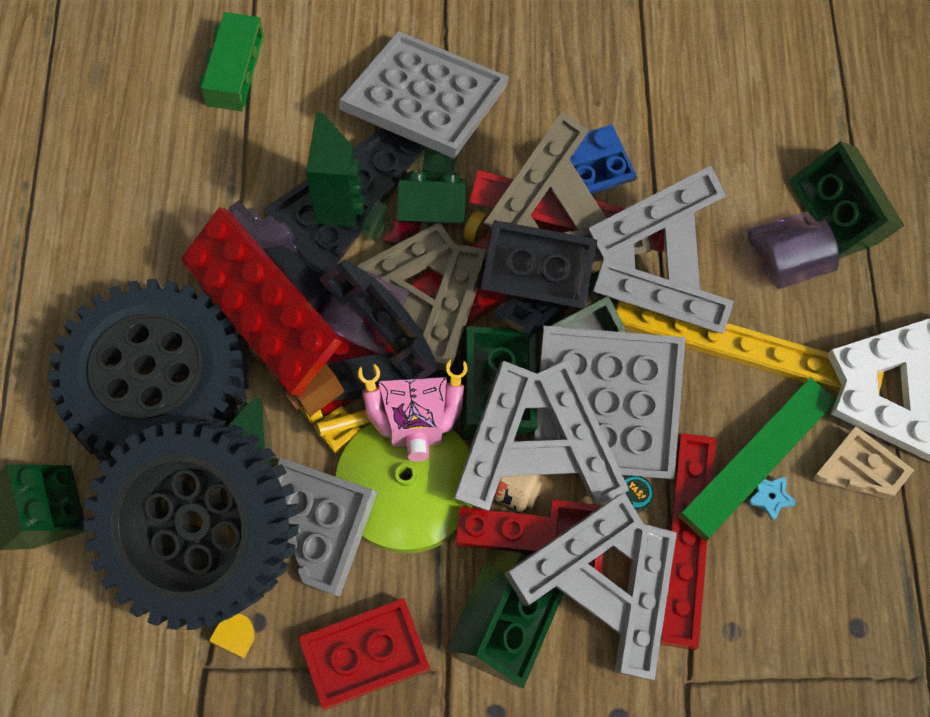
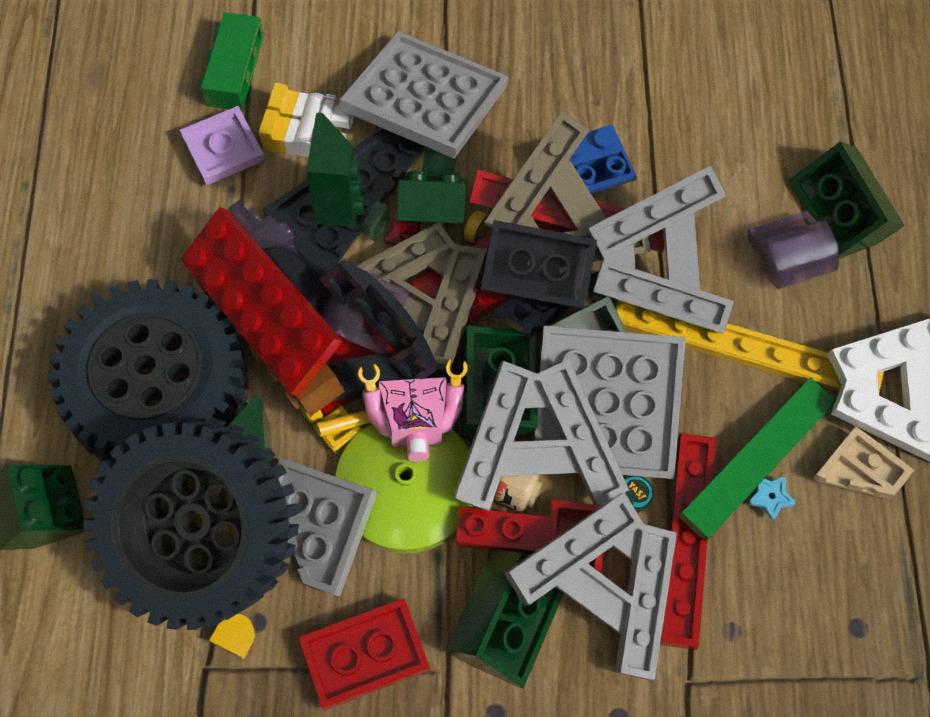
none -> lavender plate [180,106,265,186]
none -> hips [258,82,354,157]

